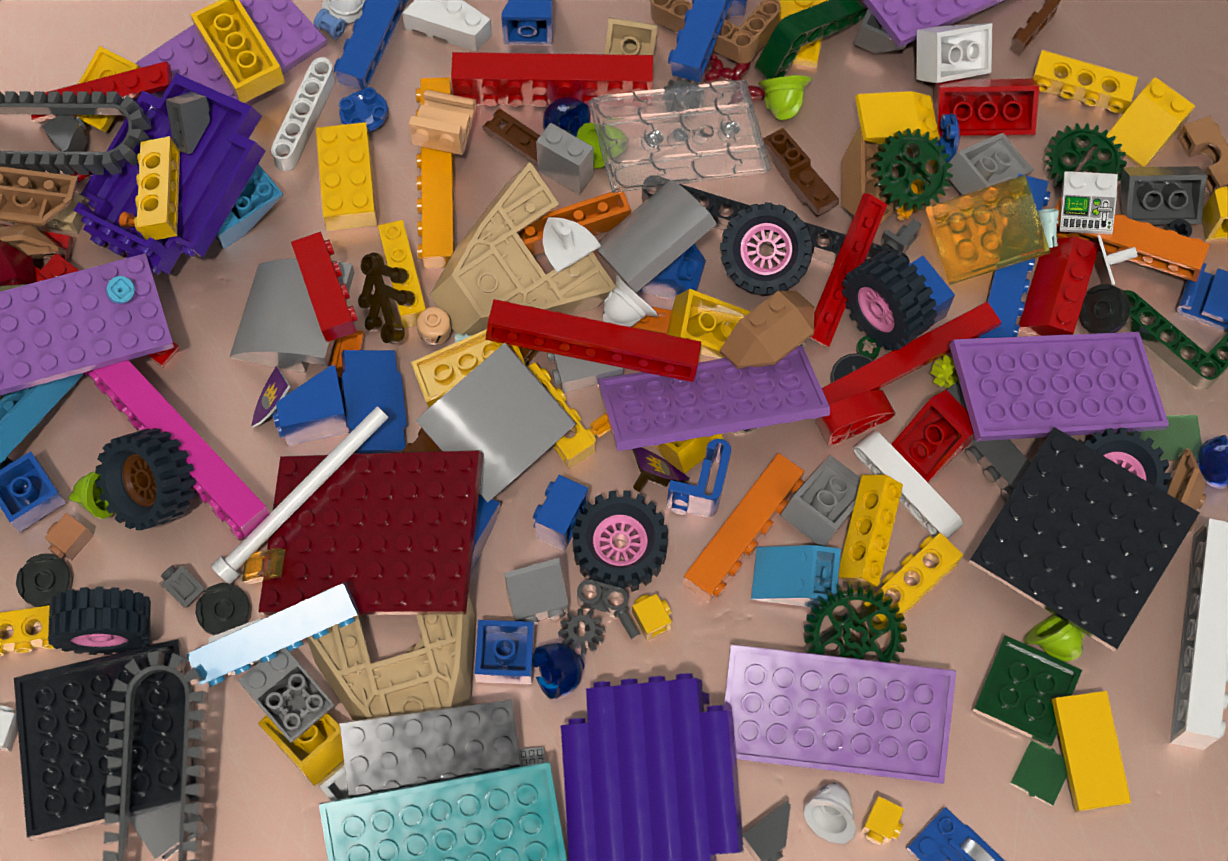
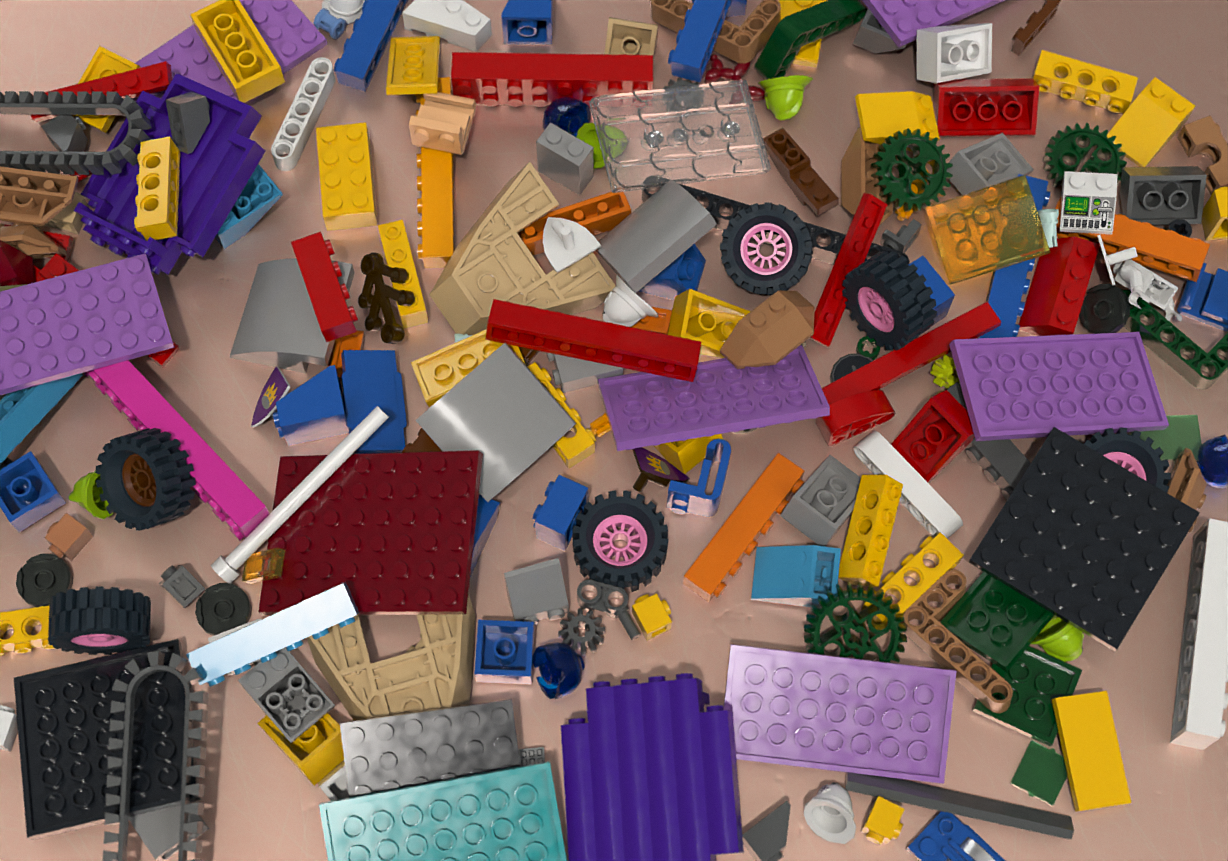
medium azure tile [106,276,134,304] -> none
orange rock [118,212,135,228] -> none
blue dish [339,87,388,132] -> none
light nougat head [417,307,451,345] -> none
reddish brown plate [482,109,540,166] -> none
blue dish [936,113,960,163] -> none
none -> yellow tile [386,36,440,95]
none -> dark grey tile [845,772,1074,840]
none -> medium nougat beam [903,570,1013,713]
none -> dark green plate [940,572,1054,672]
none -> white torso [1113,259,1182,322]

